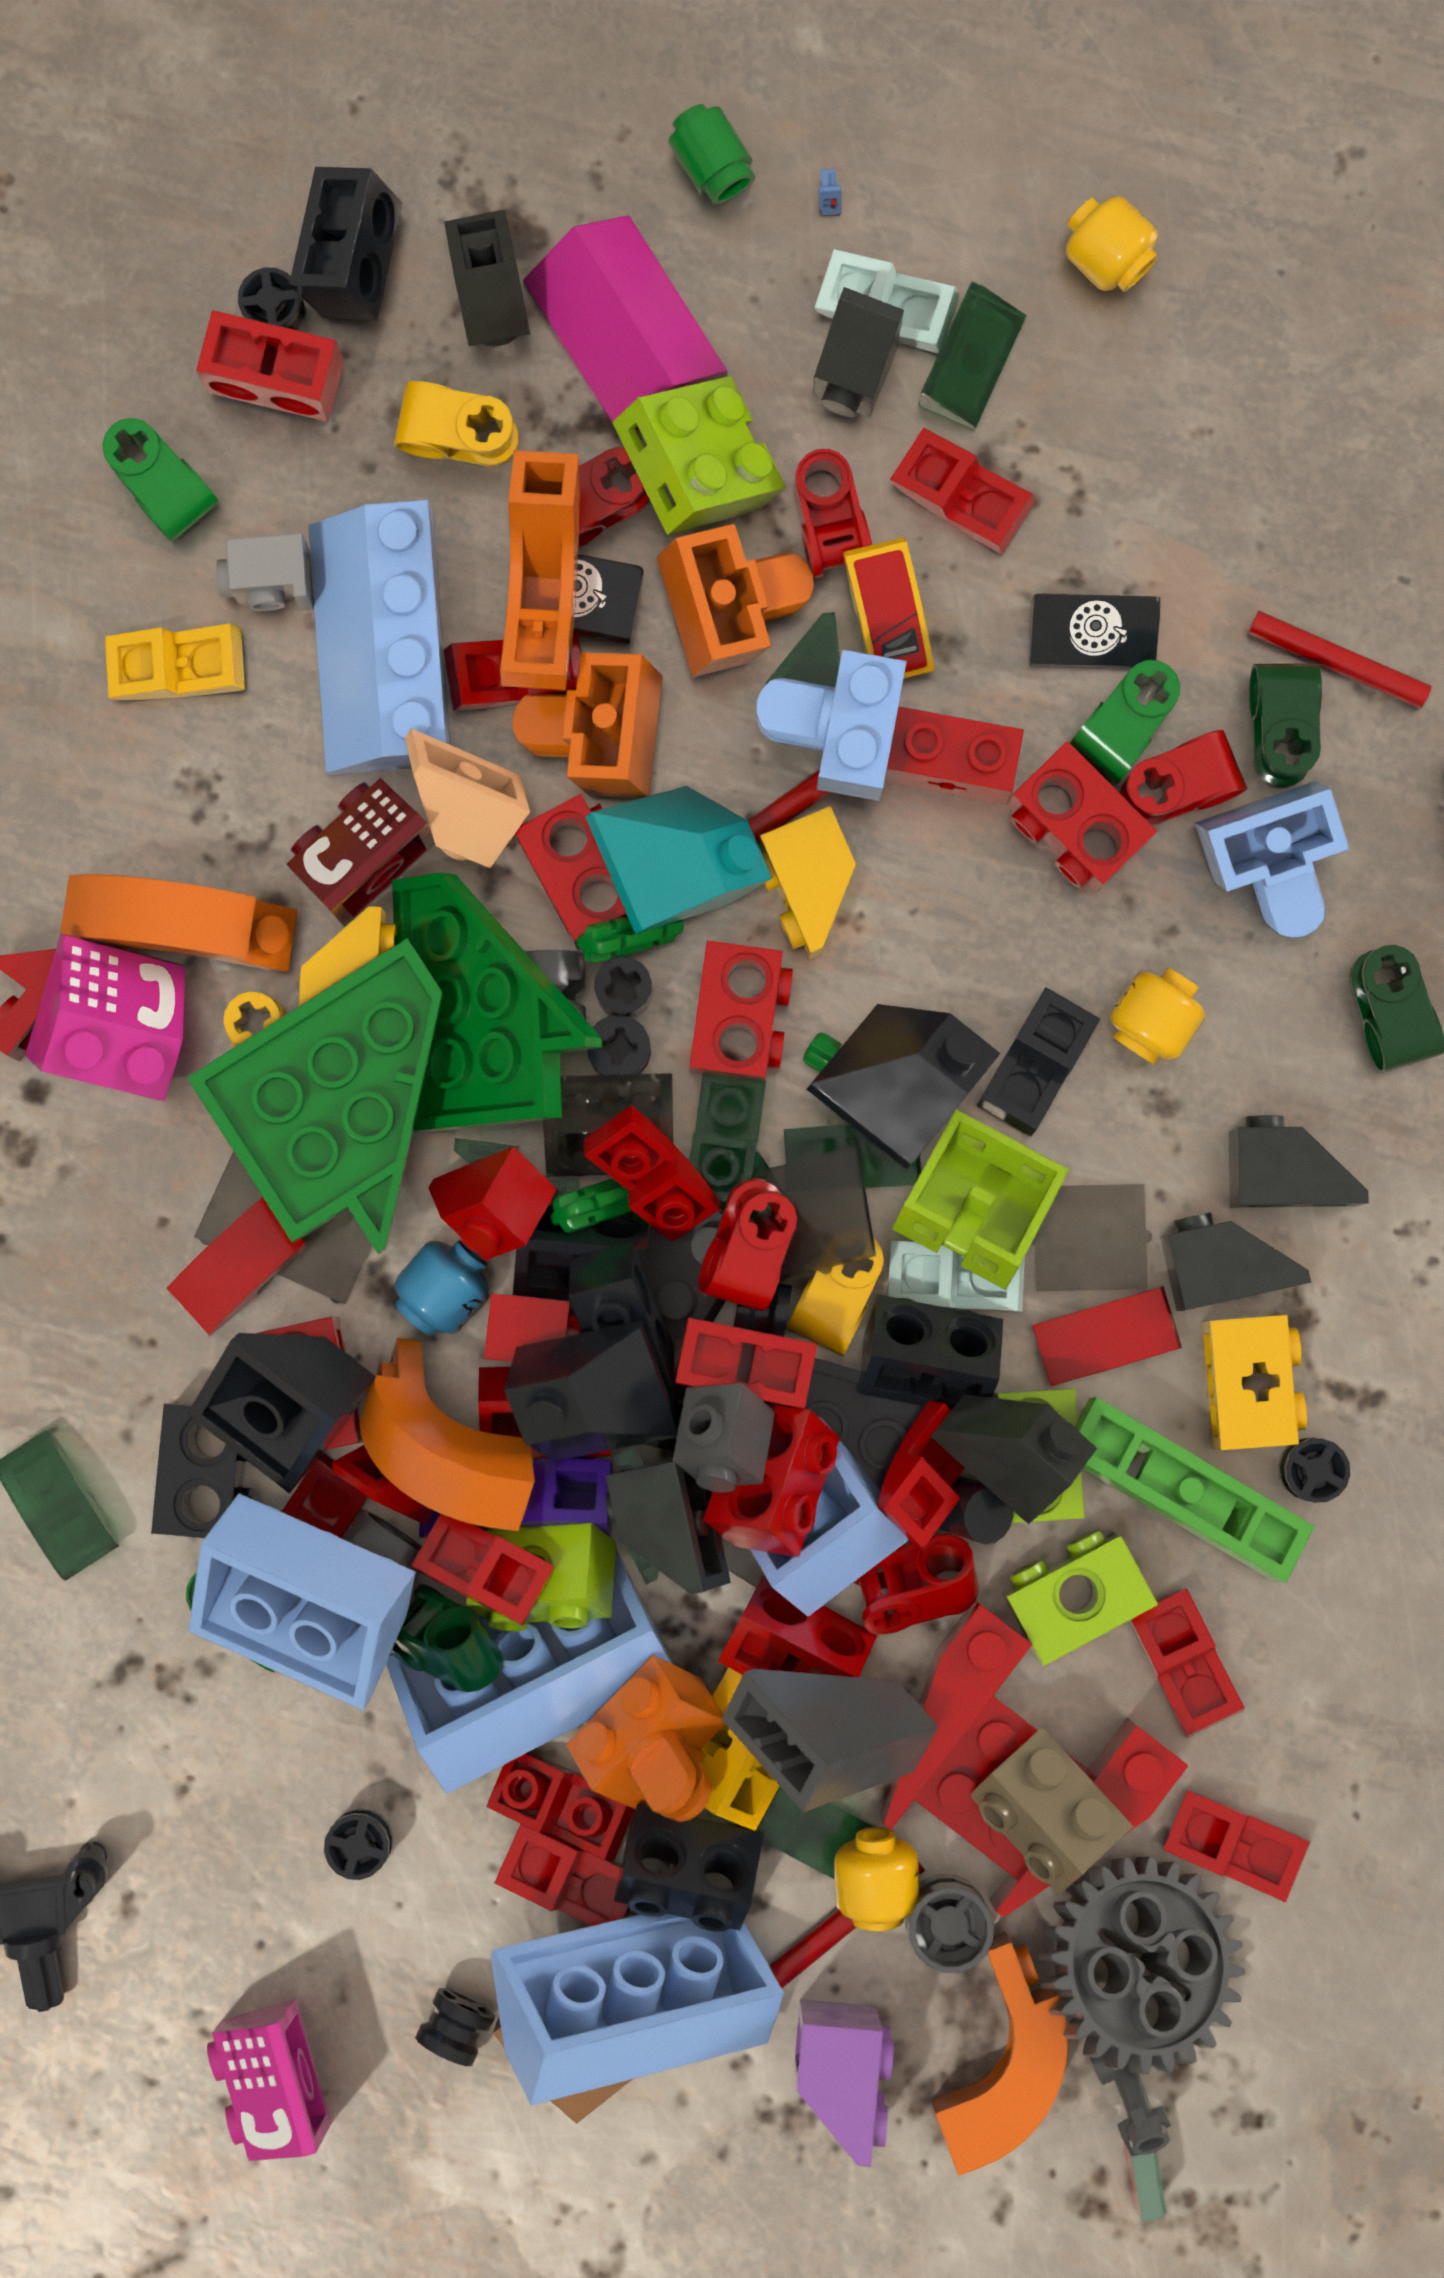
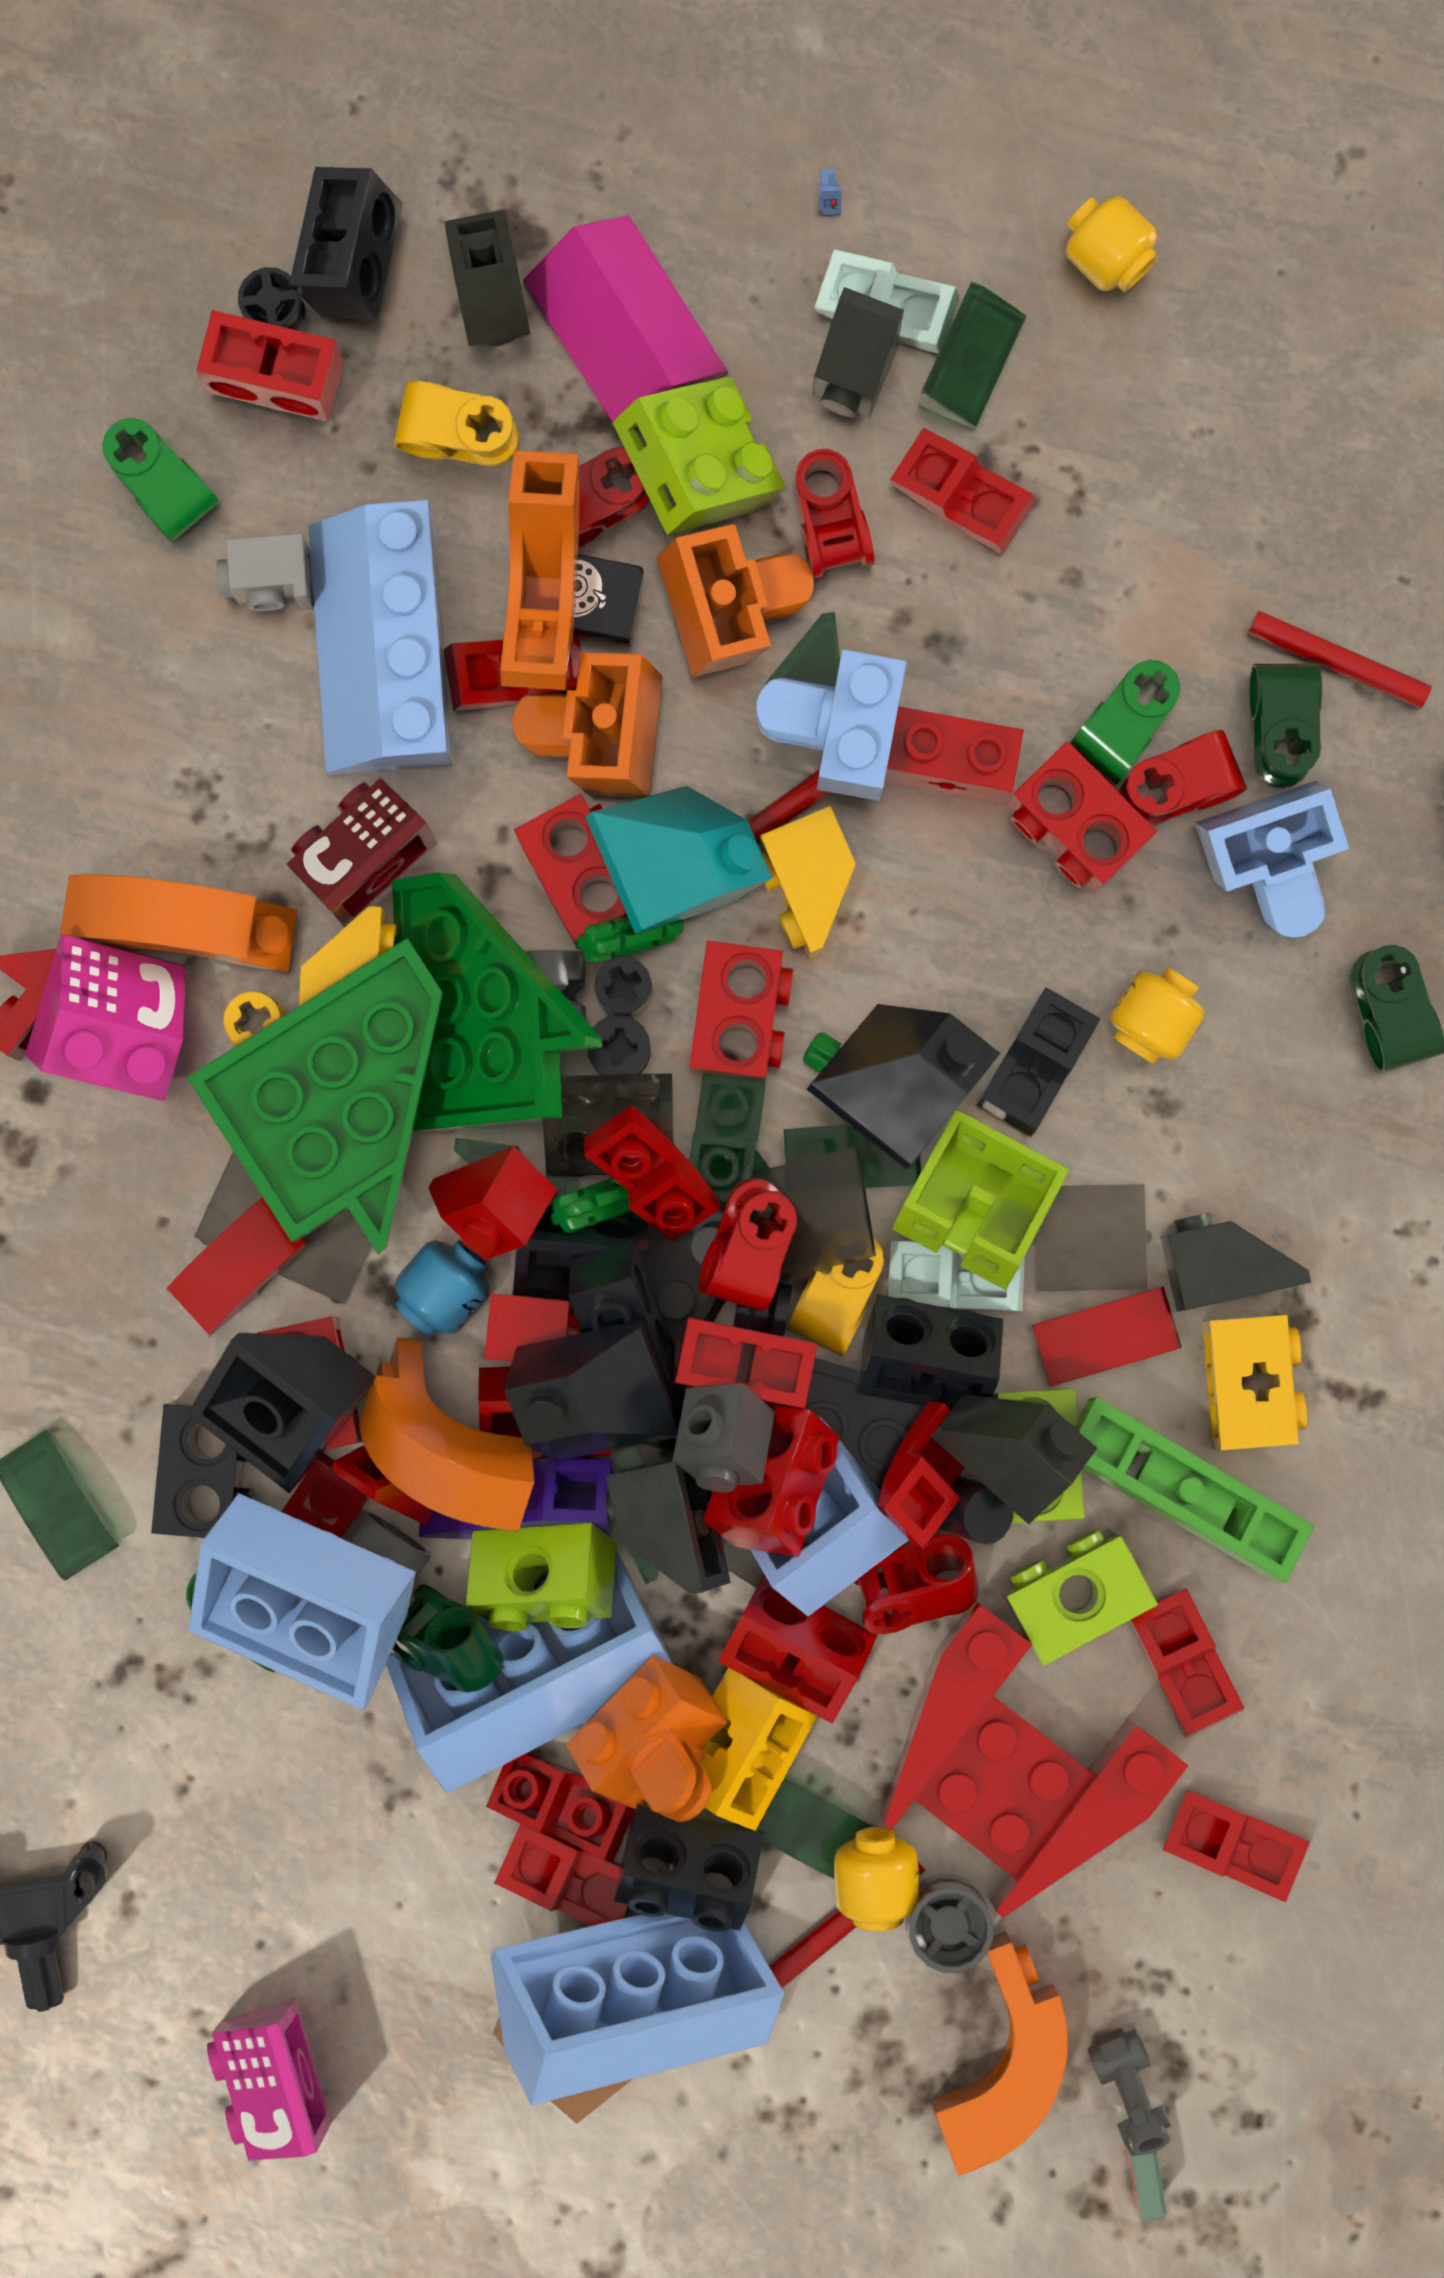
yellow slope [105,623,245,700] -> none
black wheel [324,1808,393,1880] -> none
light nougat slope [405,728,530,868] -> none
red slope [411,1513,555,1626] -> none
black wheel [415,1988,496,2066] -> none
green brick [668,104,755,204] -> none
dark grey slope [722,1669,938,1812] -> none
medium lavender slope [794,1999,894,2167] -> none
slope [843,537,935,679] -> none
dark tan bracket [971,1727,1133,1893] -> none
black slope [1029,594,1161,668] -> none
dark grey gear [1039,1856,1245,2074] -> none
pearl dark grey slope [1228,1115,1369,1208] -> none
black wheel [1278,1437,1350,1503] -> none

